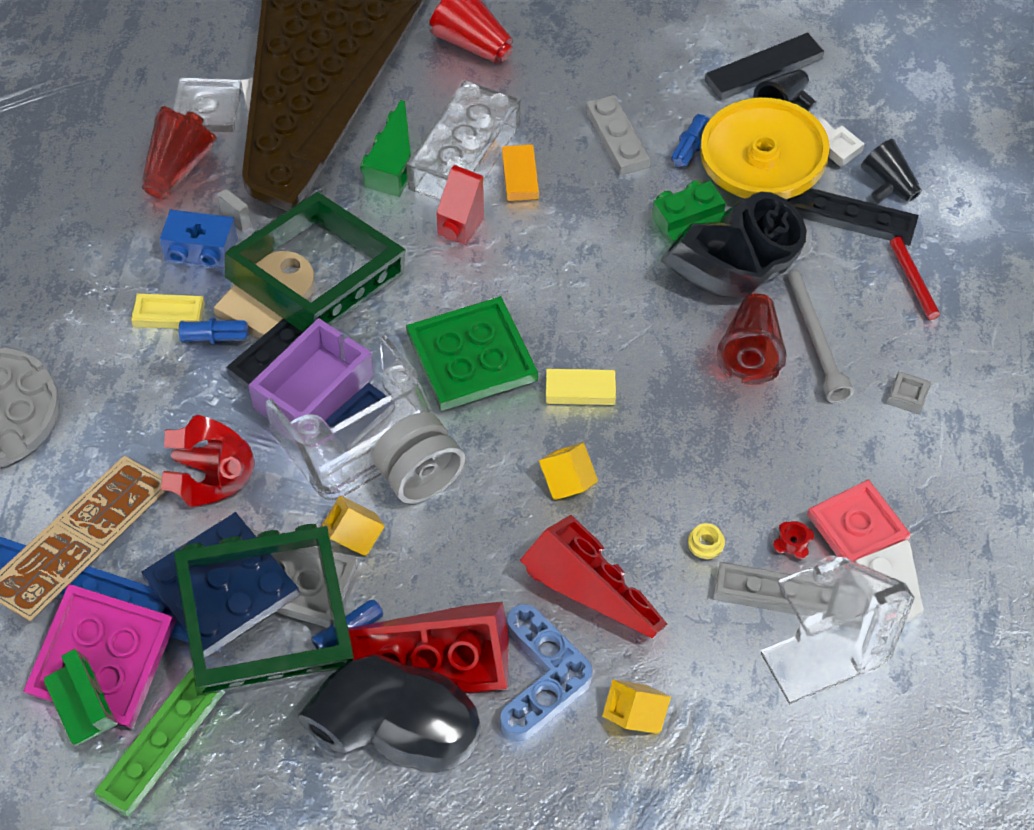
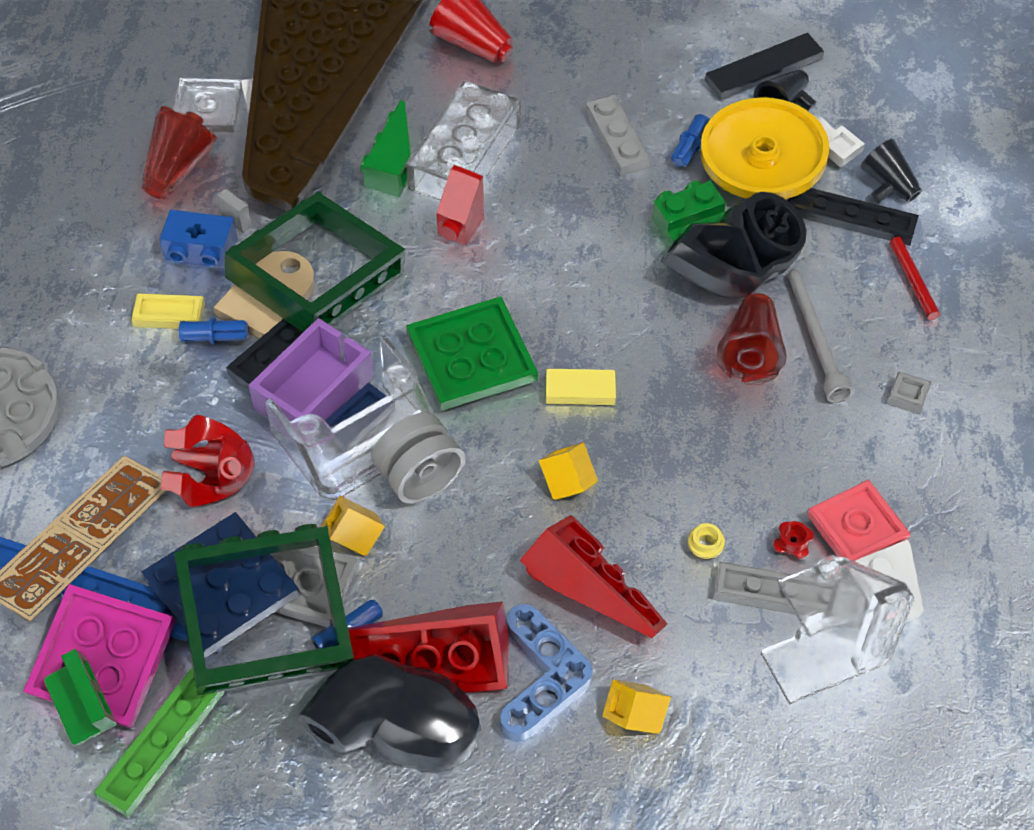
light orange tile [502,144,539,201] -> none

